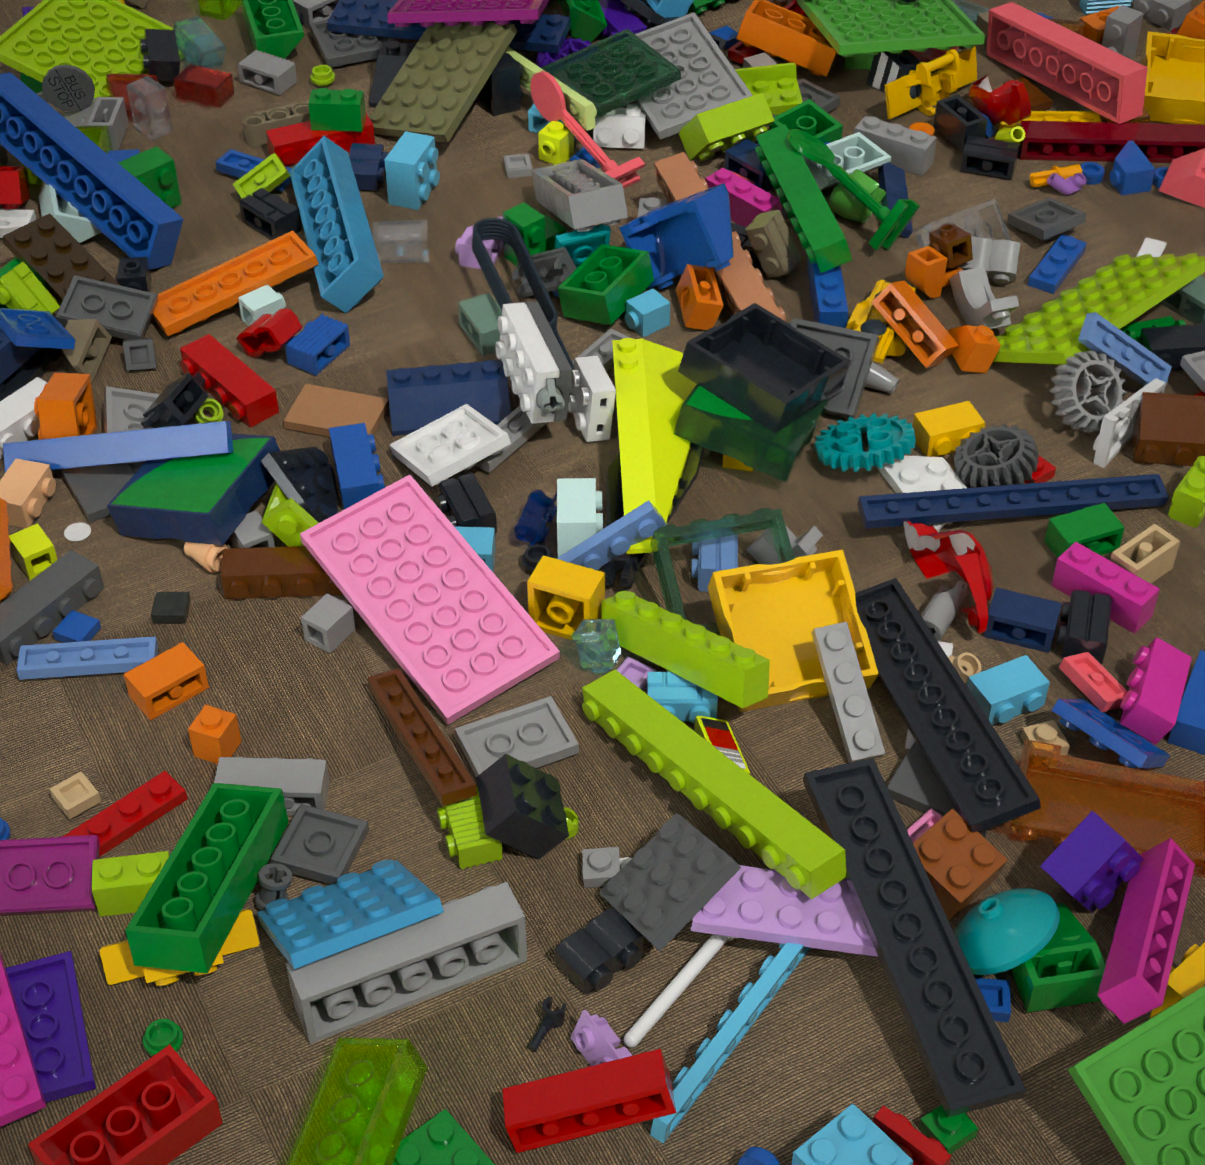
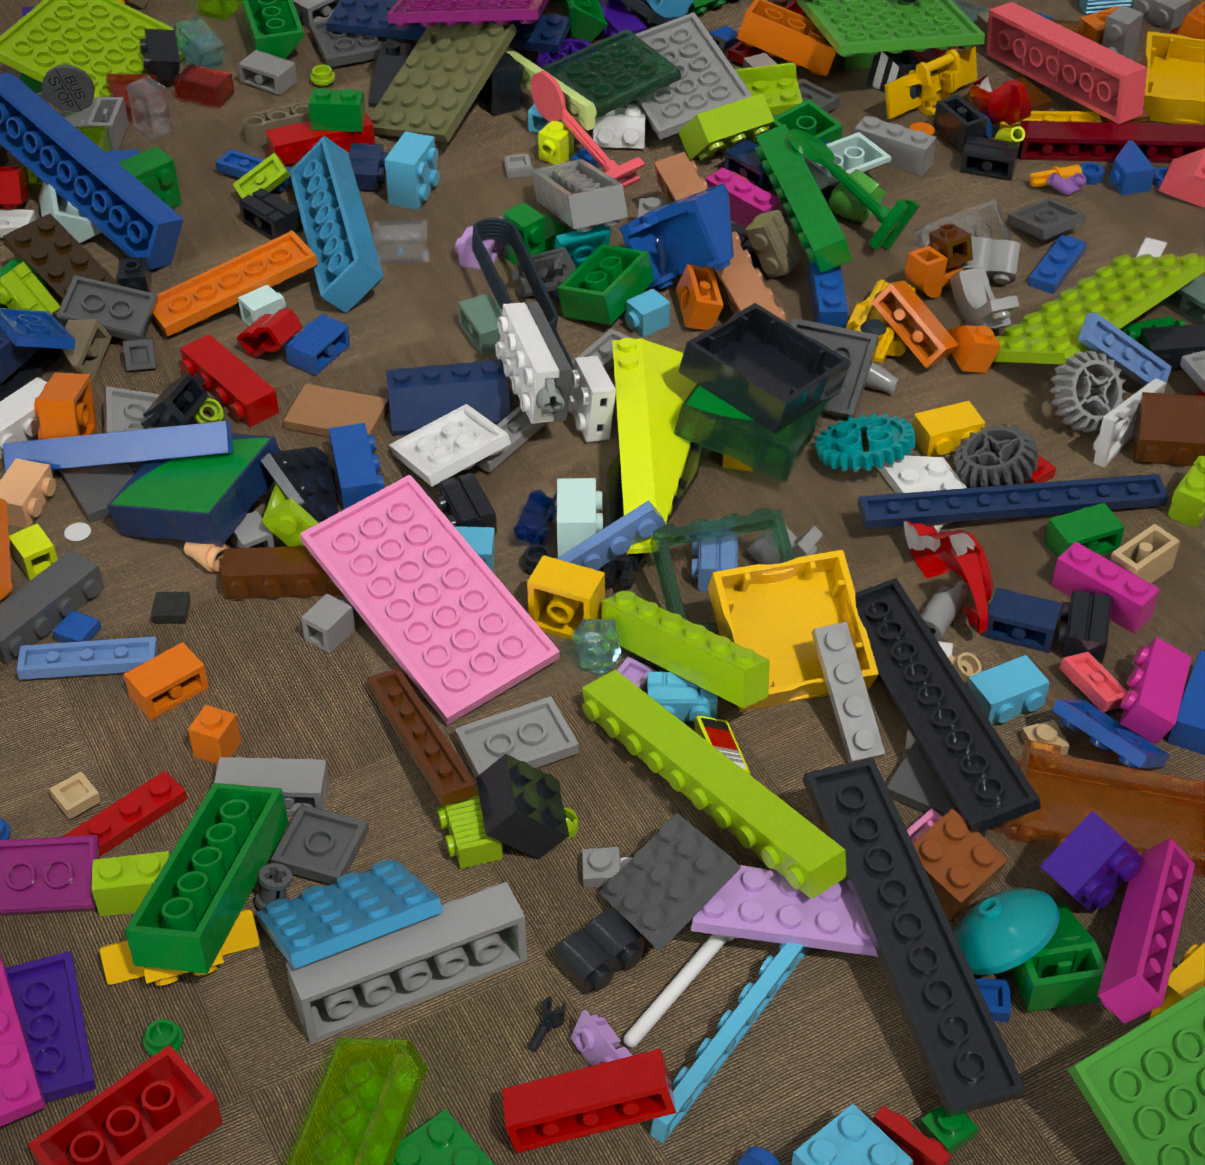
dark blue tile [878,163,913,238] -> none

